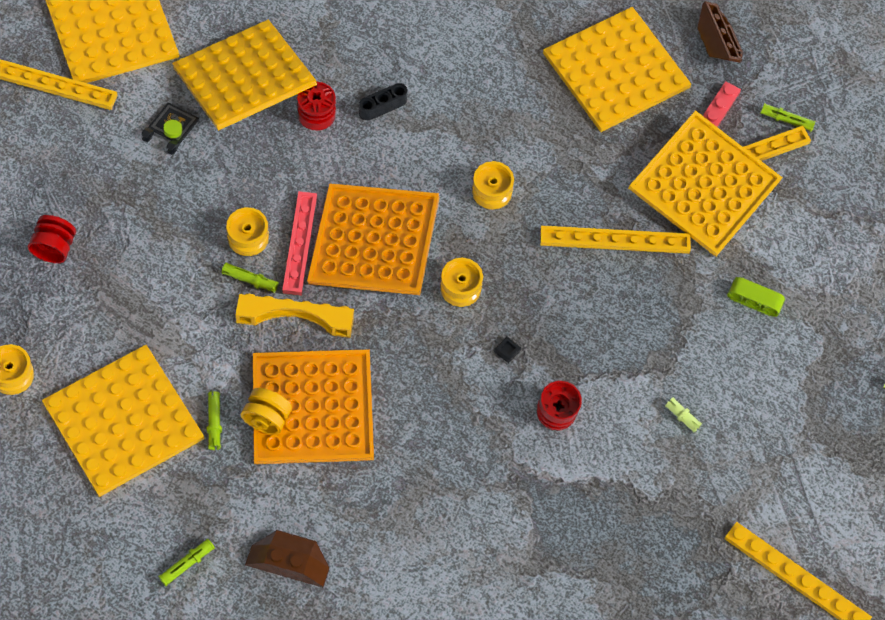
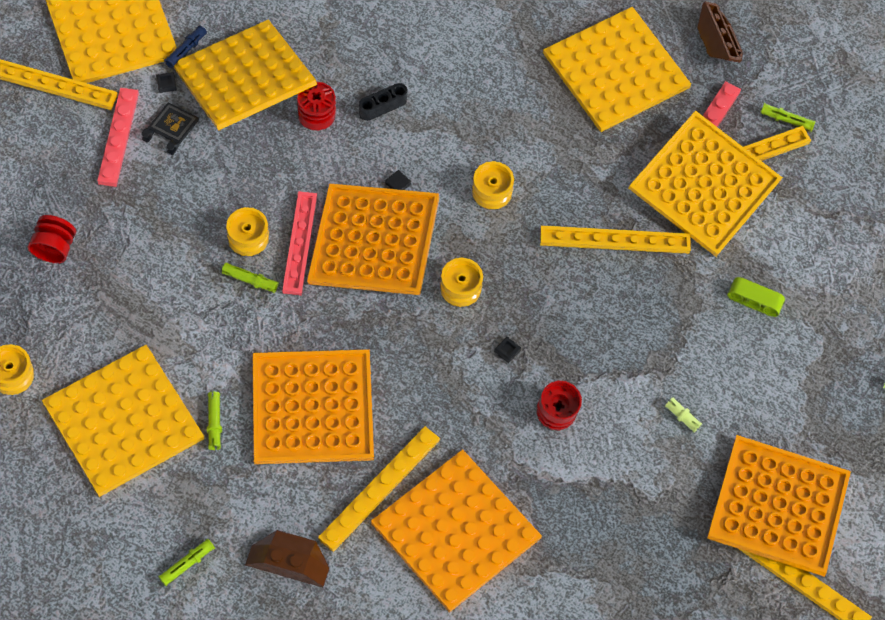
lime tile [164,120,182,138] -> none
yellow arch [235,294,354,338] -> none
yellow wheel [241,388,292,435] -> none
none -> coral plate [97,88,139,187]
none -> black tile [156,72,177,93]
none -> dark blue pin [164,25,207,68]
none -> yellow plate [318,426,440,552]
none -> light orange plate [371,449,542,613]
none -> black tile [385,170,411,190]
none -> light orange plate [707,435,851,577]

